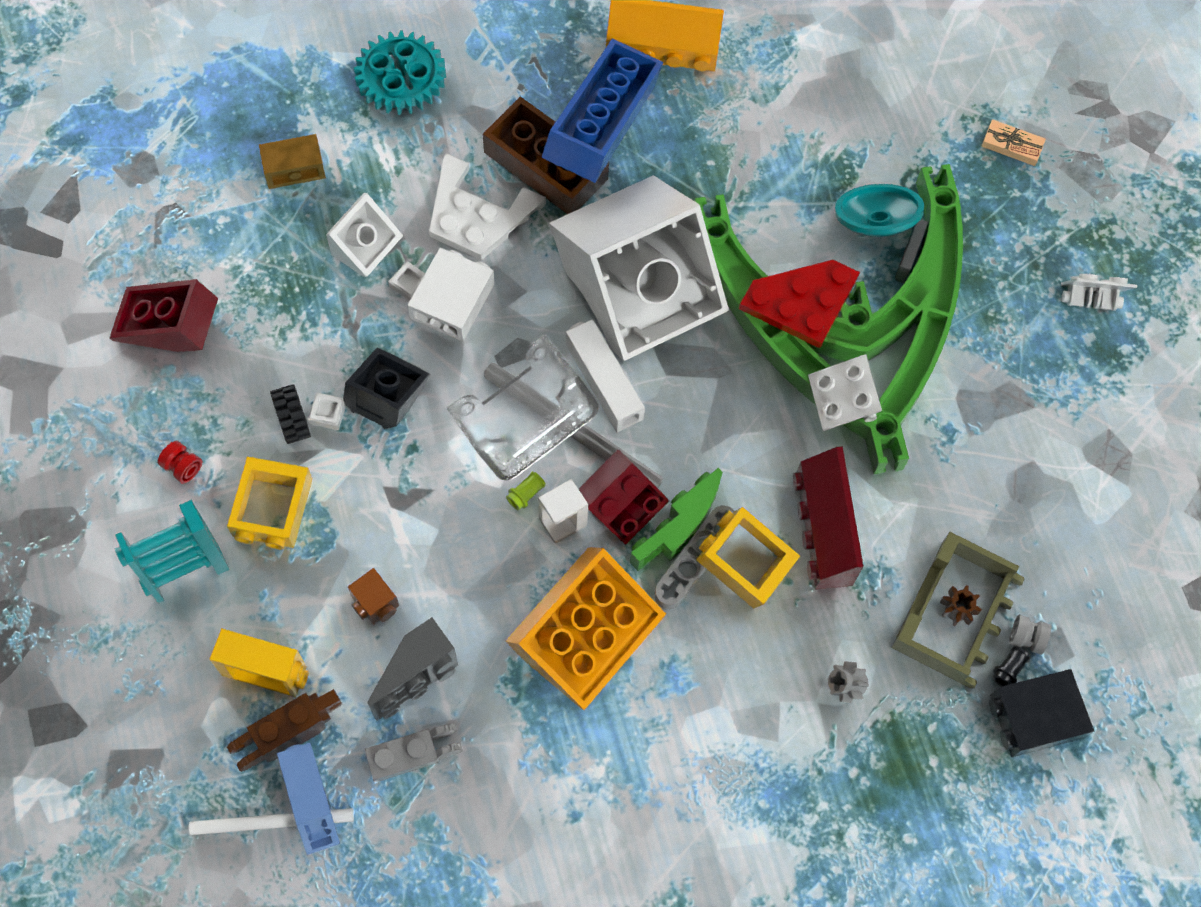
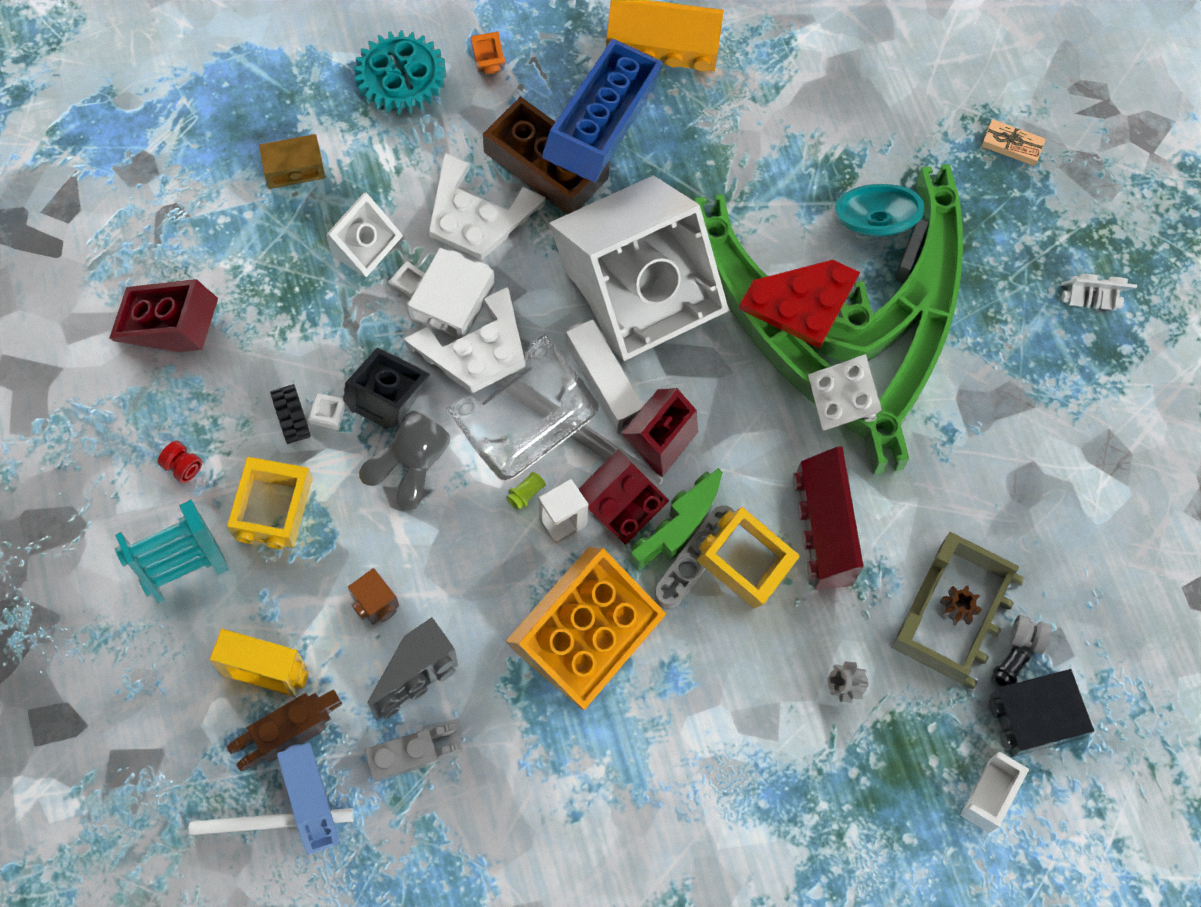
none -> dark grey piece [359,411,450,510]
none -> white wing [404,287,526,394]
none -> orange bracket [470,31,506,75]
none -> dark red slope [621,388,699,477]
none -> white panel [960,752,1029,833]

